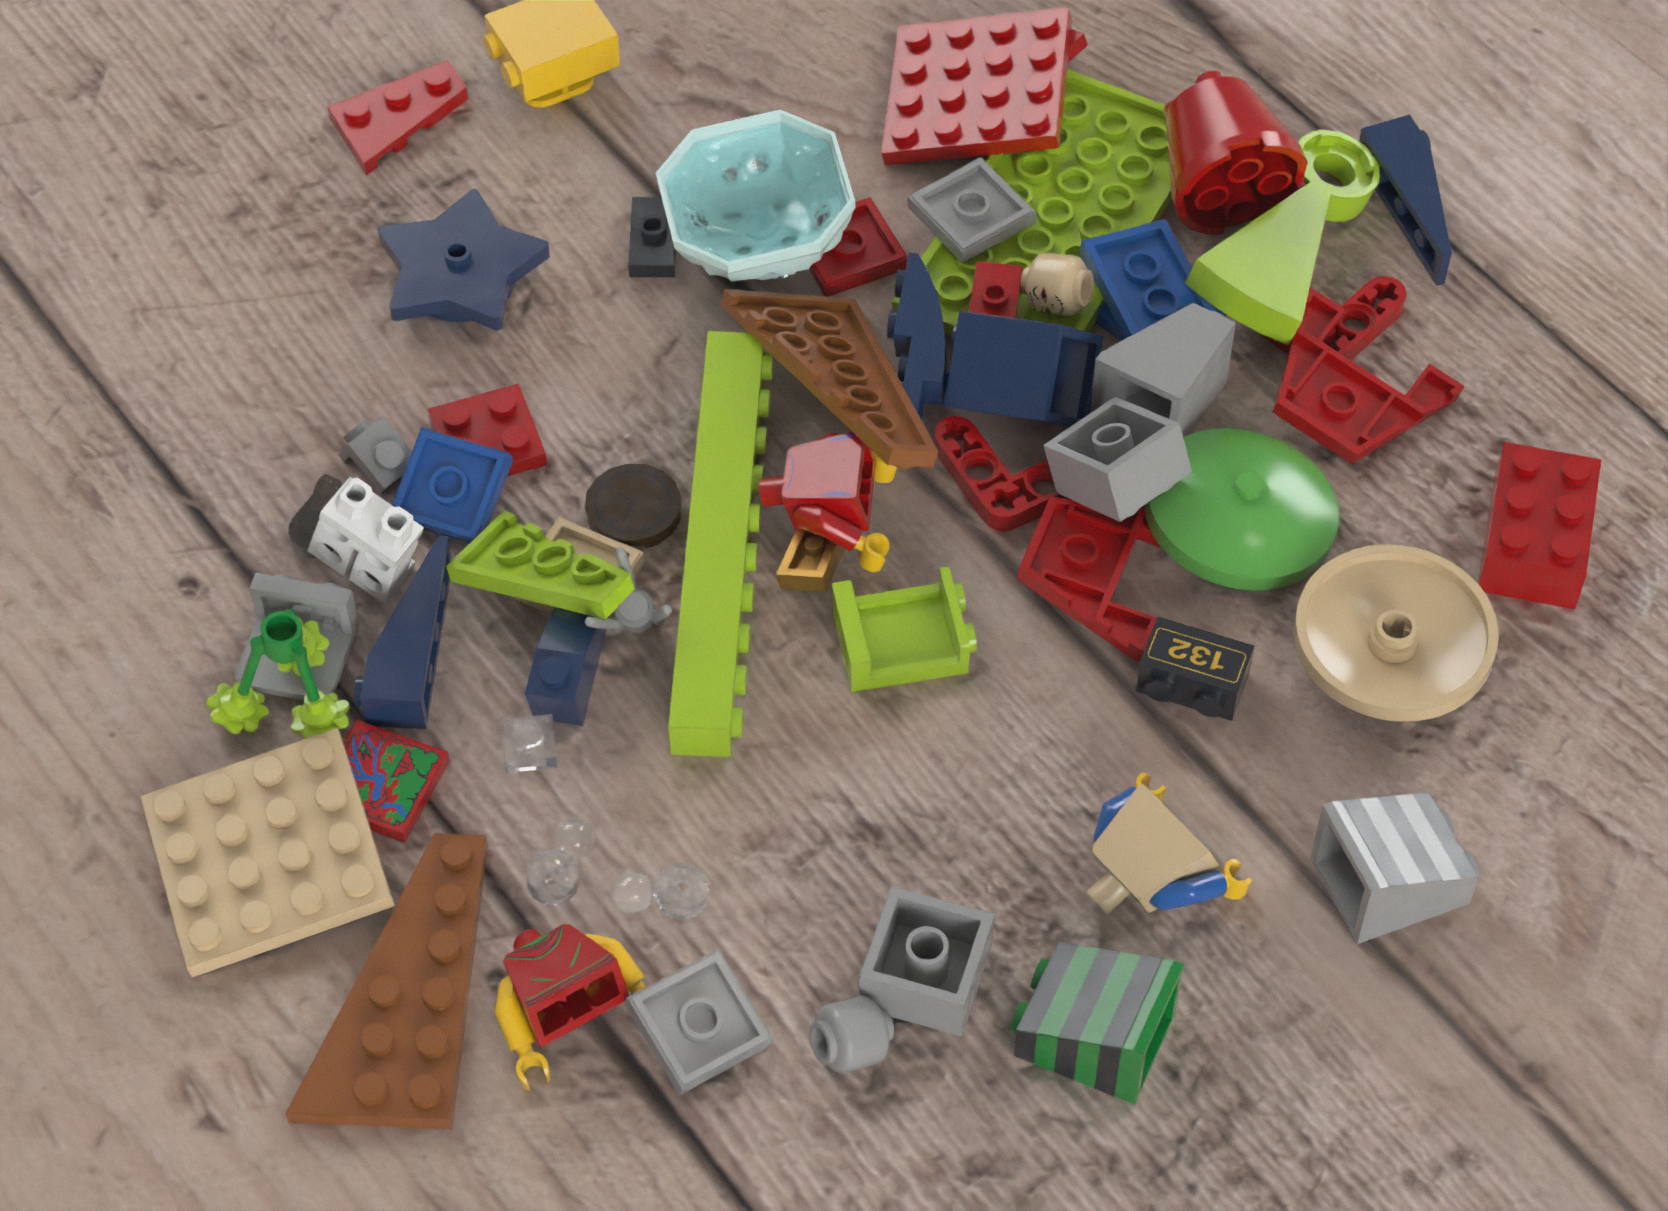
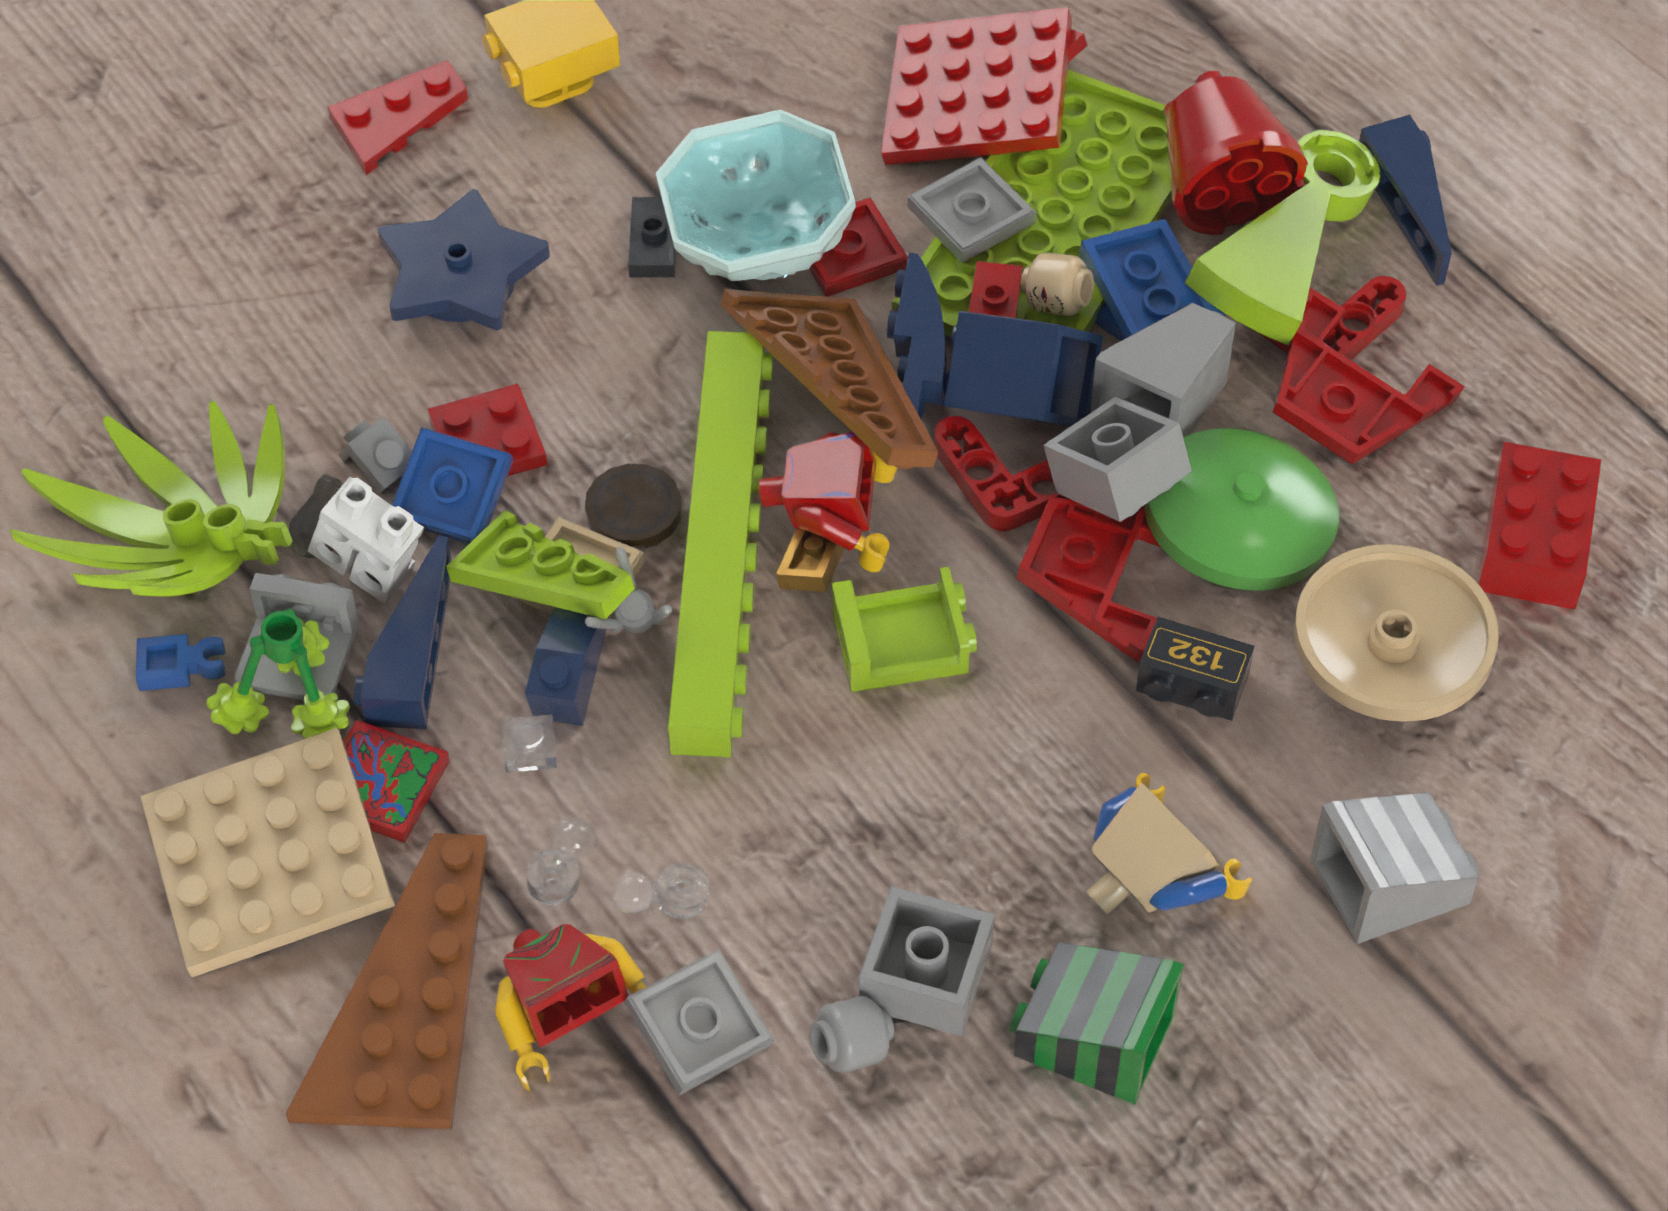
none -> lime plant [9,400,293,597]
none -> blue plate [136,634,226,691]

